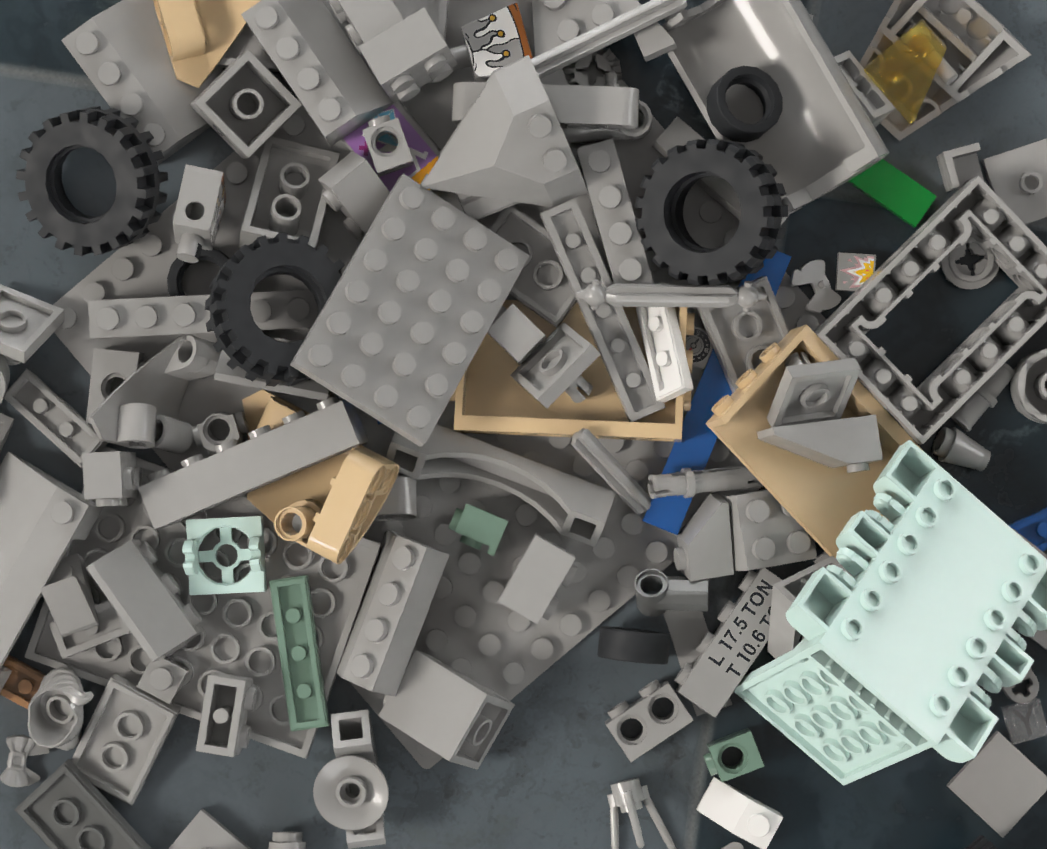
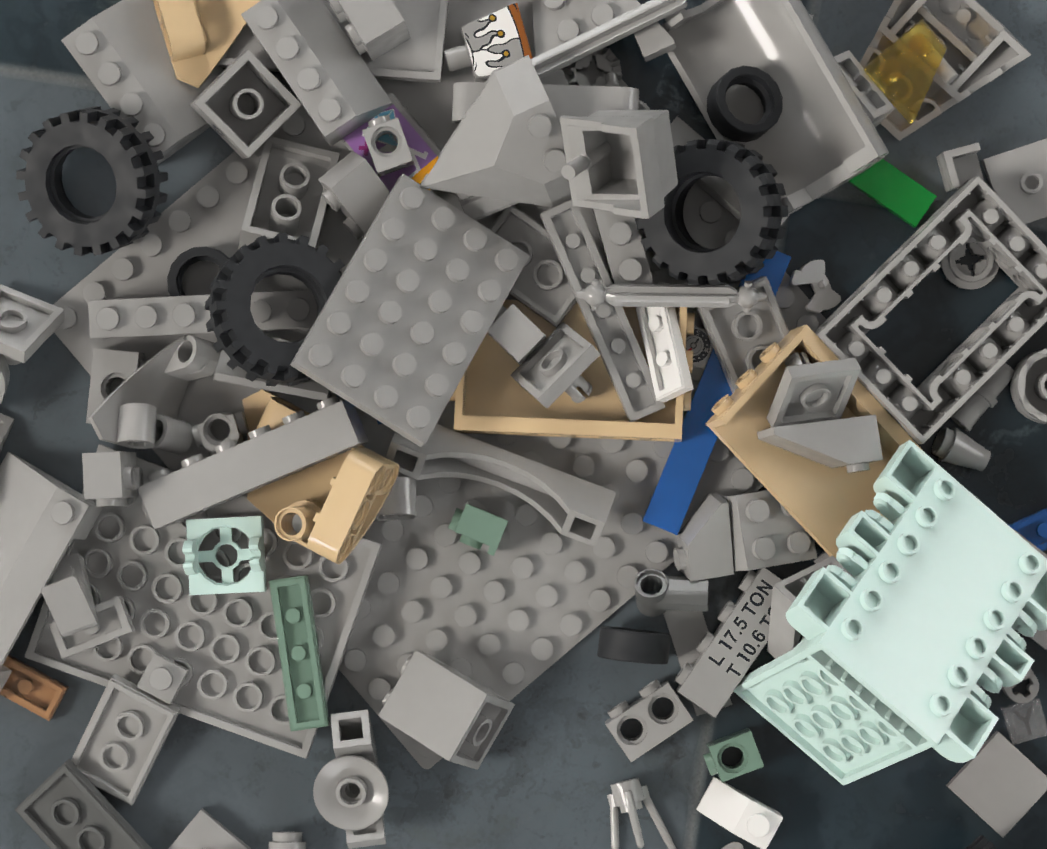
light grey piece [0,735,49,787] -> none
light grey tile [4,368,108,469] -> none
light grey hair [27,667,94,751] -> none
light grey slope [86,539,204,662] -> none
light grey torso [173,164,226,263] -> none
light grey brick [196,672,257,757] -> none
light grey slope [336,529,450,696] -> none
light grey brick [359,7,458,103] -> none
light grey brick [498,533,578,625] -> none
light grey axle [571,428,651,514] -> none
light grey pin [648,466,762,499] -> none
tile [835,252,876,292] -> none
none -> light grey piece [560,110,678,219]

